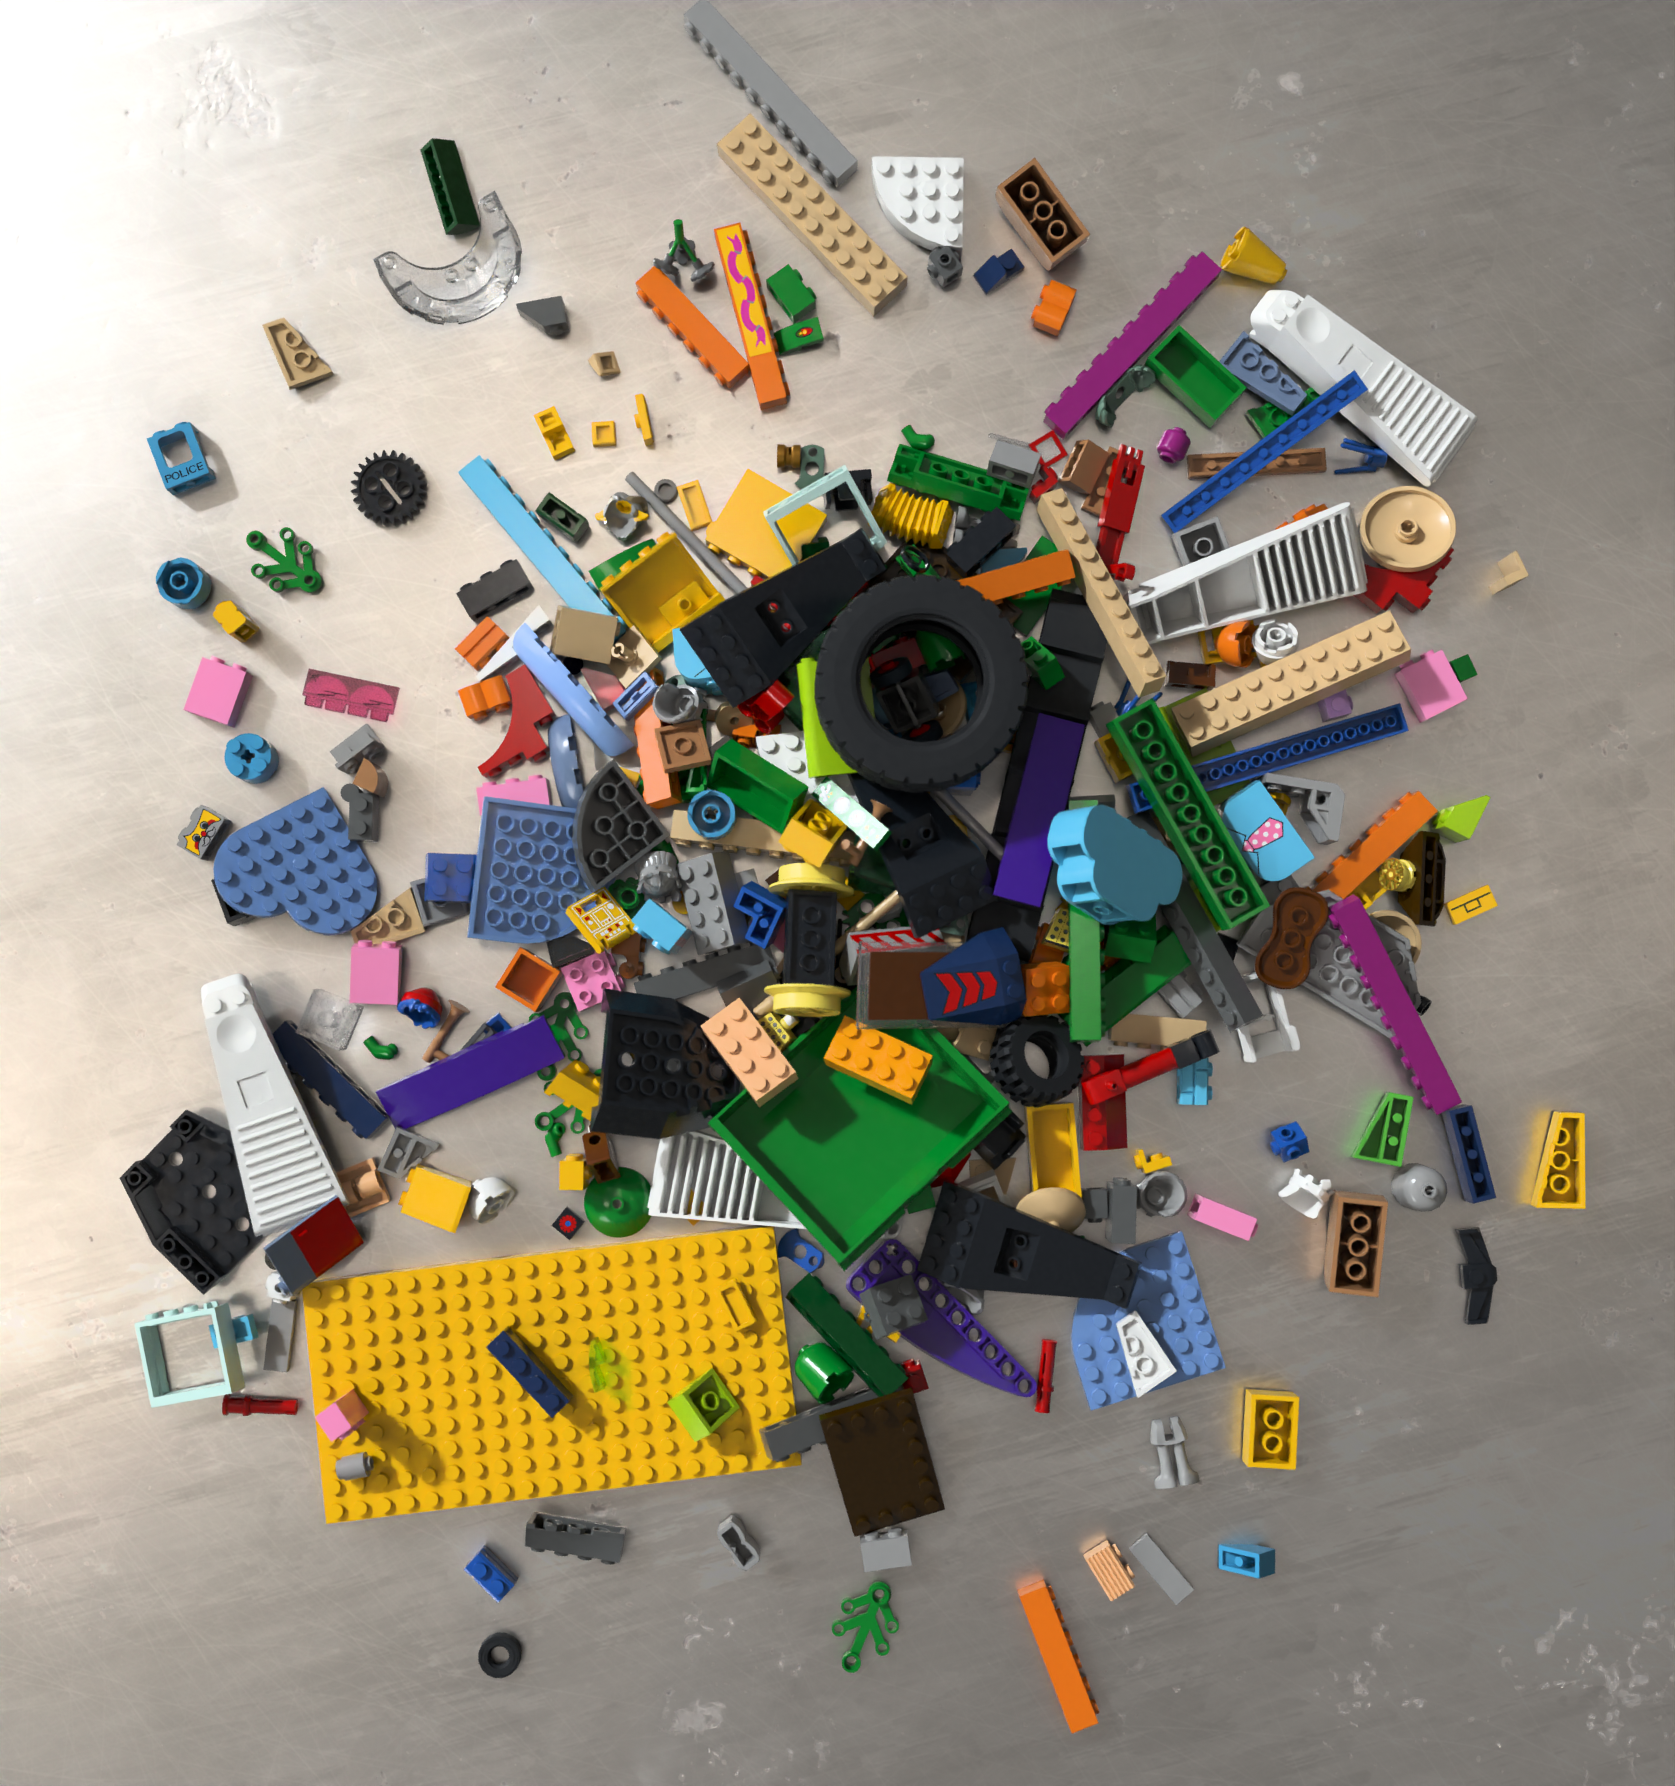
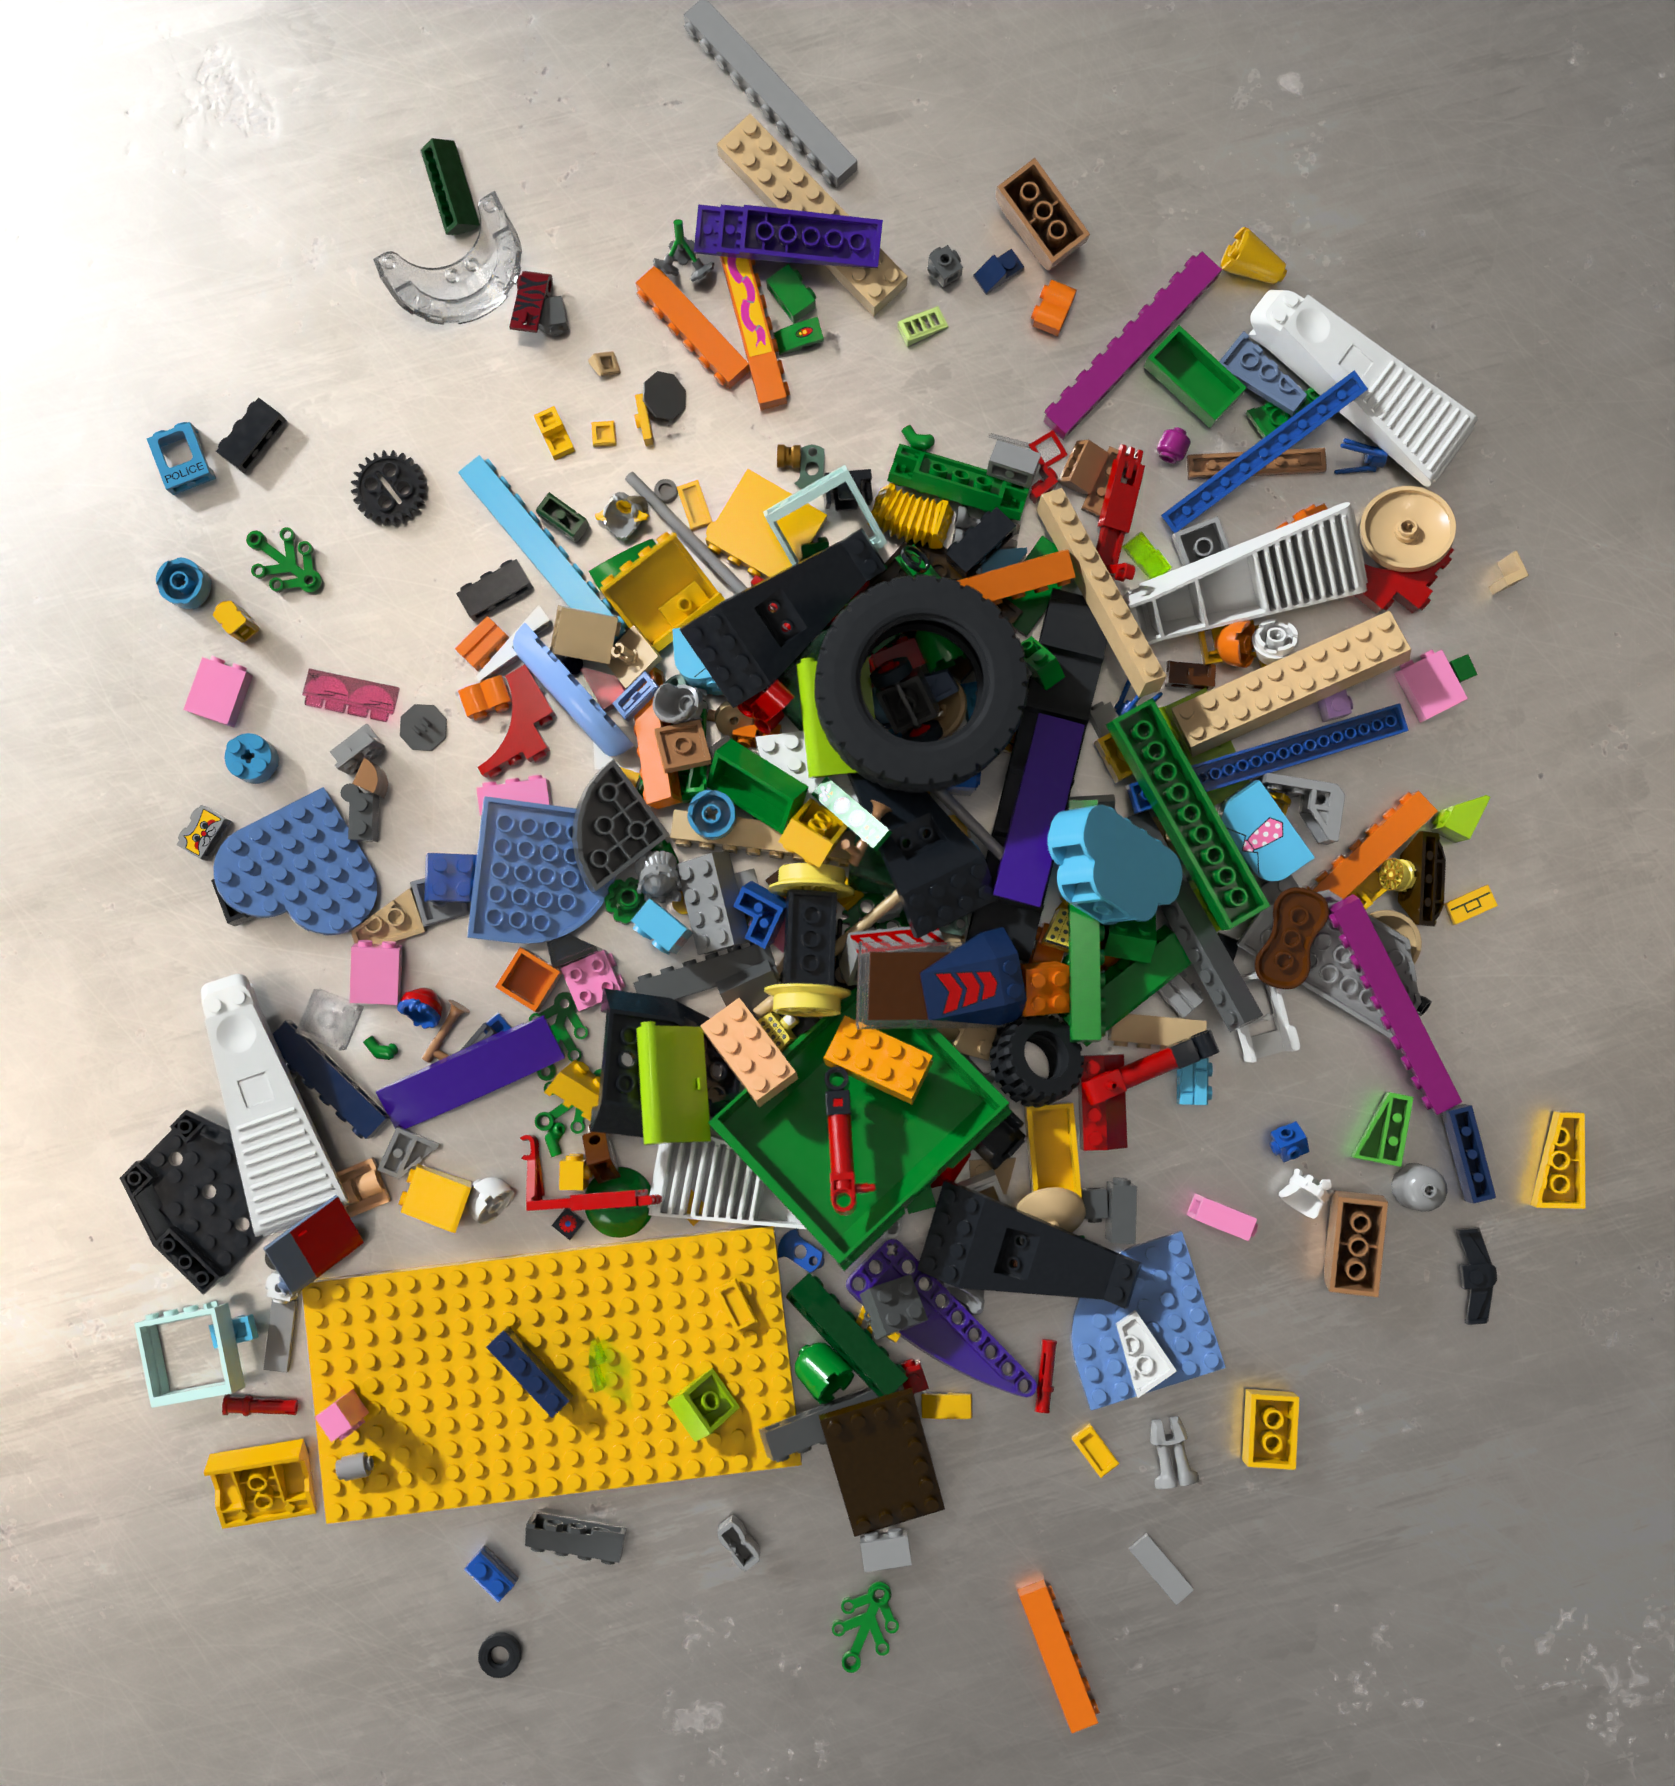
tan wing [262,317,333,390] -> none
sand blue brick [548,714,585,808] -> none
yellow container [565,886,636,954] -> none
dark orange brick [611,933,647,979] -> none
white brick [871,156,964,258] -> none
light nougat brick [1084,1540,1135,1601] -> none
sand green piece [1095,365,1156,428] -> none
yellow bracket [1133,1149,1172,1174] -> none
light grey hair [1136,1171,1187,1217] -> none
dark azure slope [1219,1544,1275,1579] -> none
none -> yellow piece [203,1439,317,1529]
none -> black brick [216,397,287,474]
none -> dark grey piece [400,704,447,751]
none -> dark red door [509,271,553,333]
none -> red hinge [520,1135,662,1211]
none -> lime door [636,1021,711,1145]
none -> dark grey piece [643,371,686,420]
none -> dark purple slope [694,204,883,268]
none -> red piece [825,1067,876,1216]
none -> yellowish green slope [897,306,948,347]
none -> yellow slope [921,1392,973,1419]
none -> yellow tile [1072,1424,1119,1478]
none -> clear neon green slope [1122,532,1172,579]

